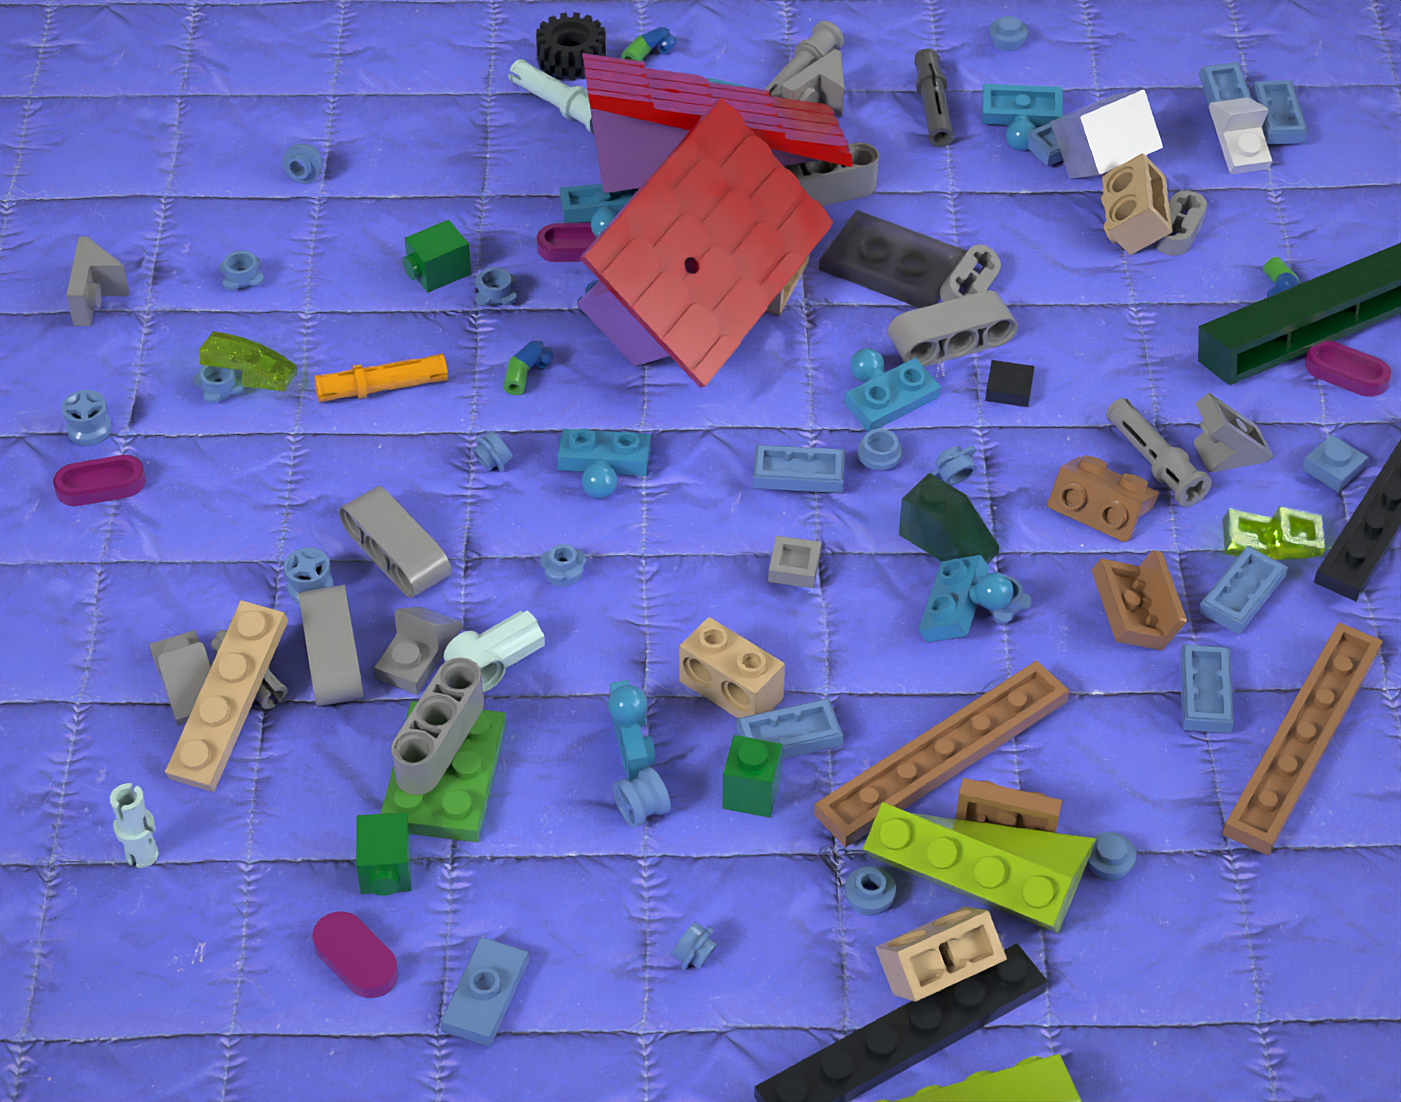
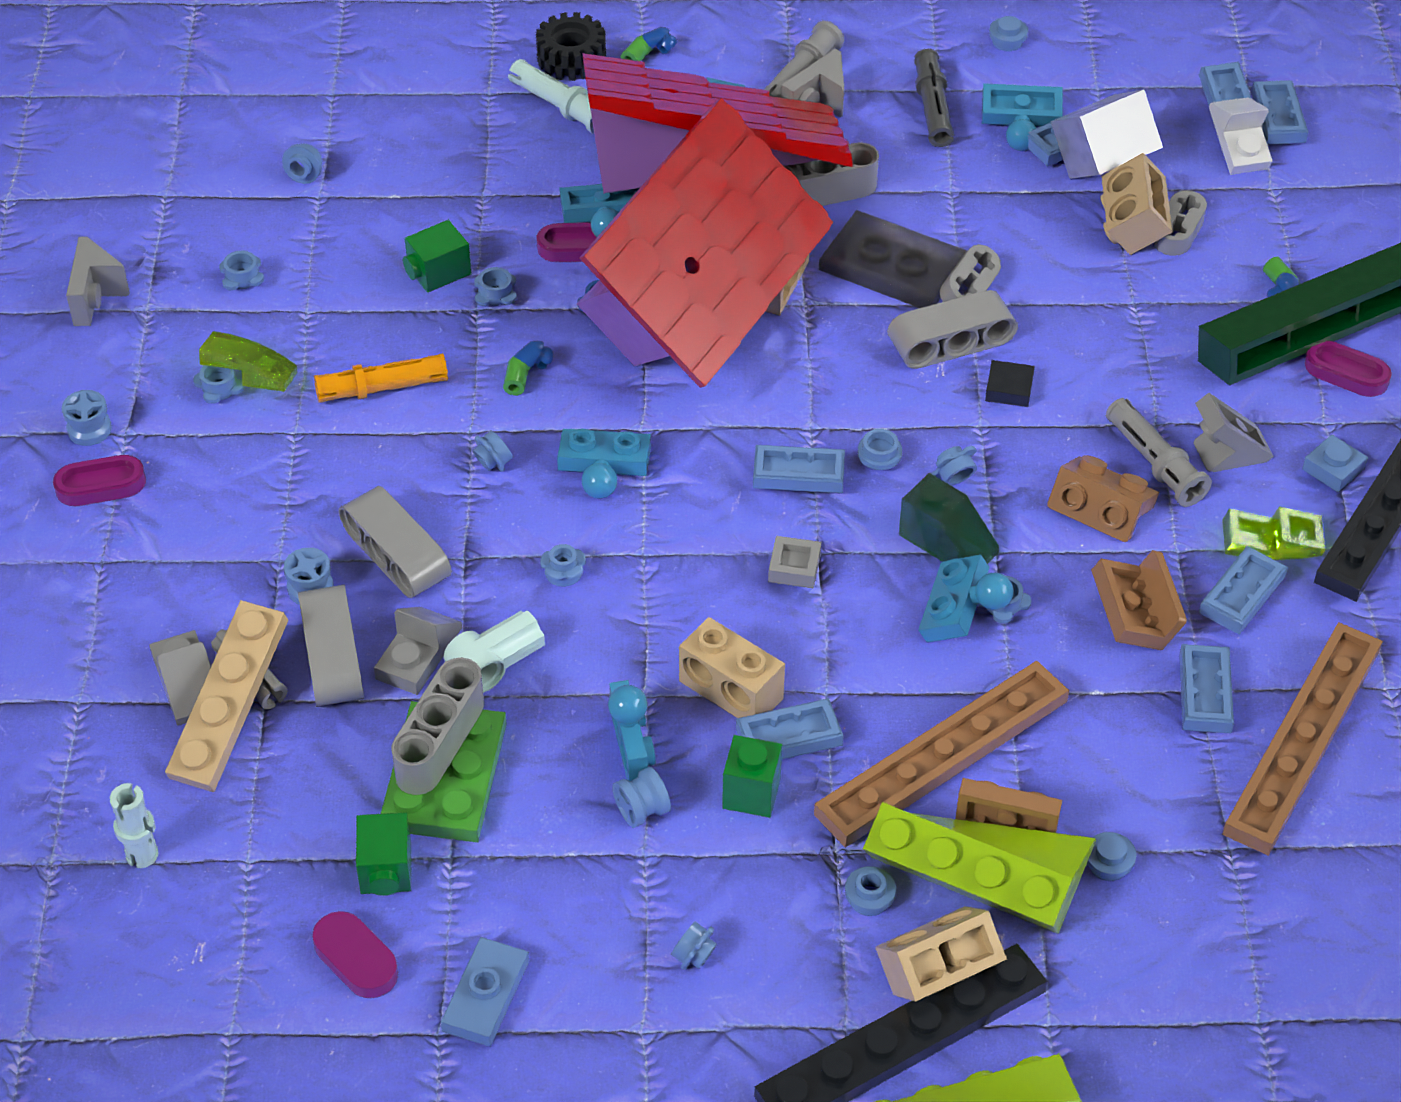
dark azure plate [844,348,941,432] -> none

